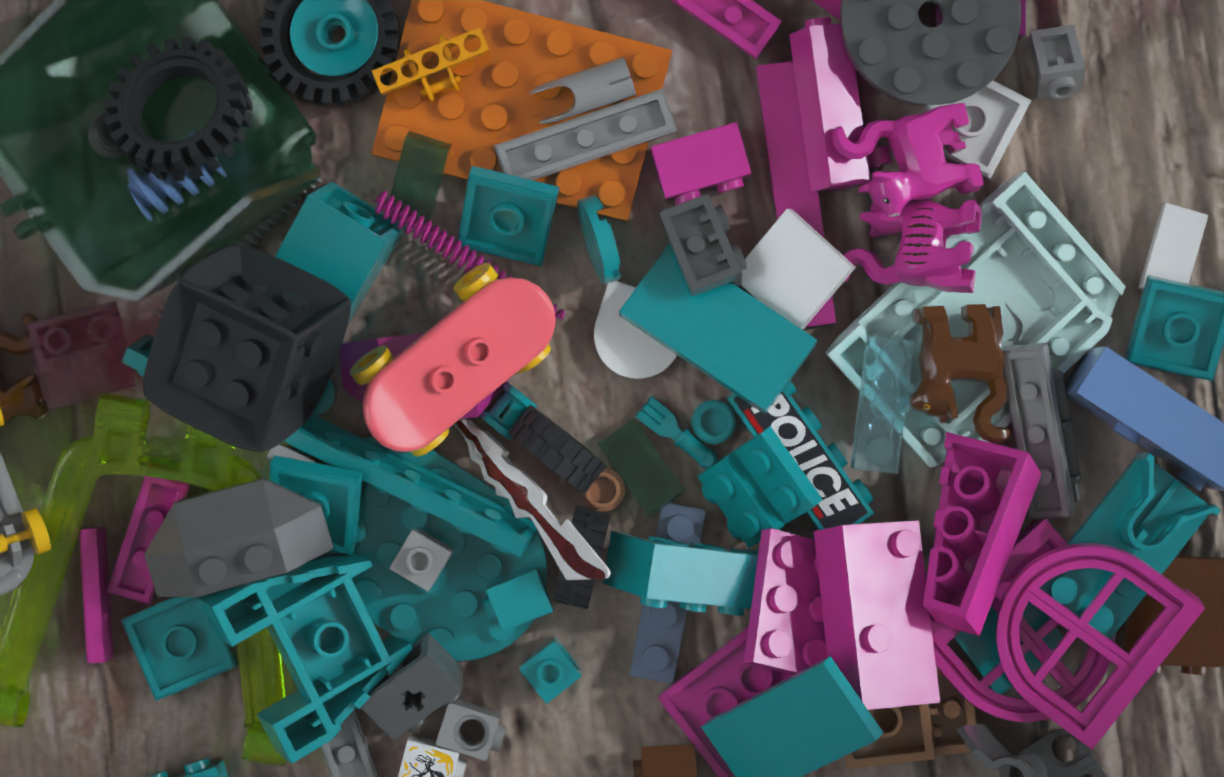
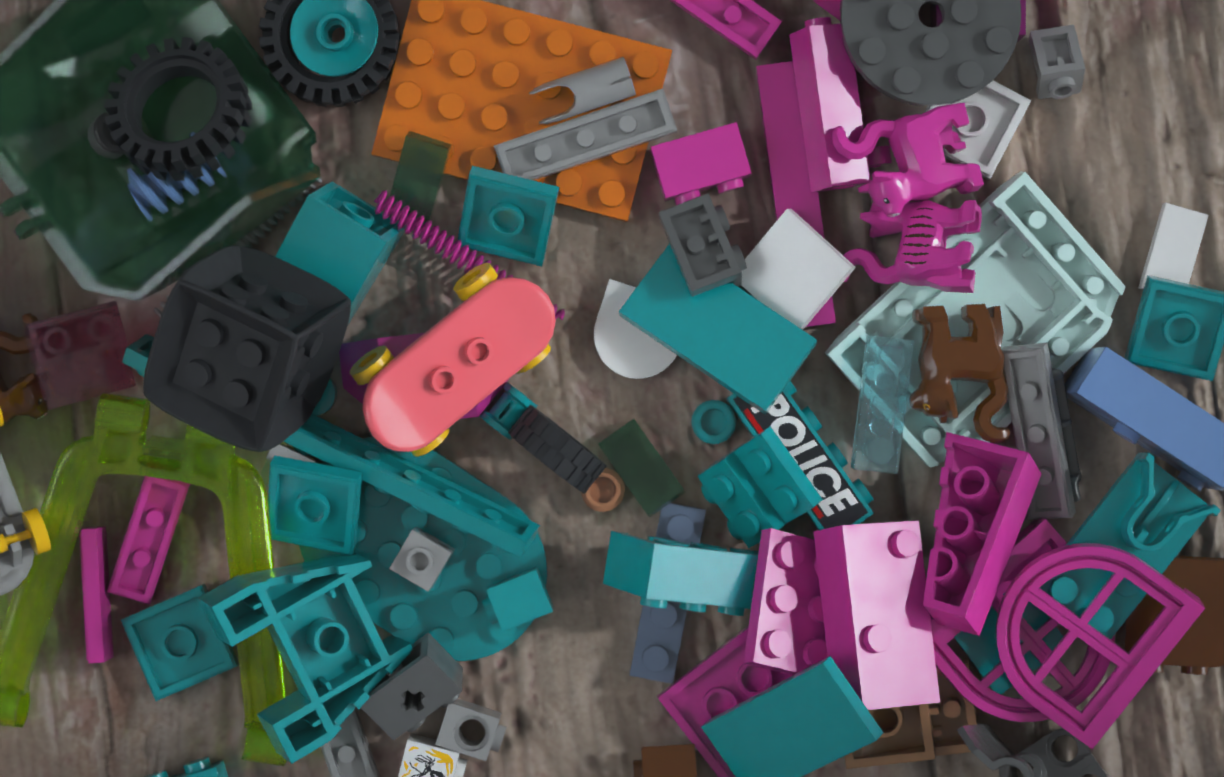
dark grey wedge [144,477,334,597] -> none
light orange piece [372,27,490,102] -> none
white sword [454,418,611,580] -> none
teal brick [519,635,583,704] -> none
black tyre [553,505,611,610] -> none
teal tile [577,195,621,284] -> none
teal piece [635,395,718,469] -> none

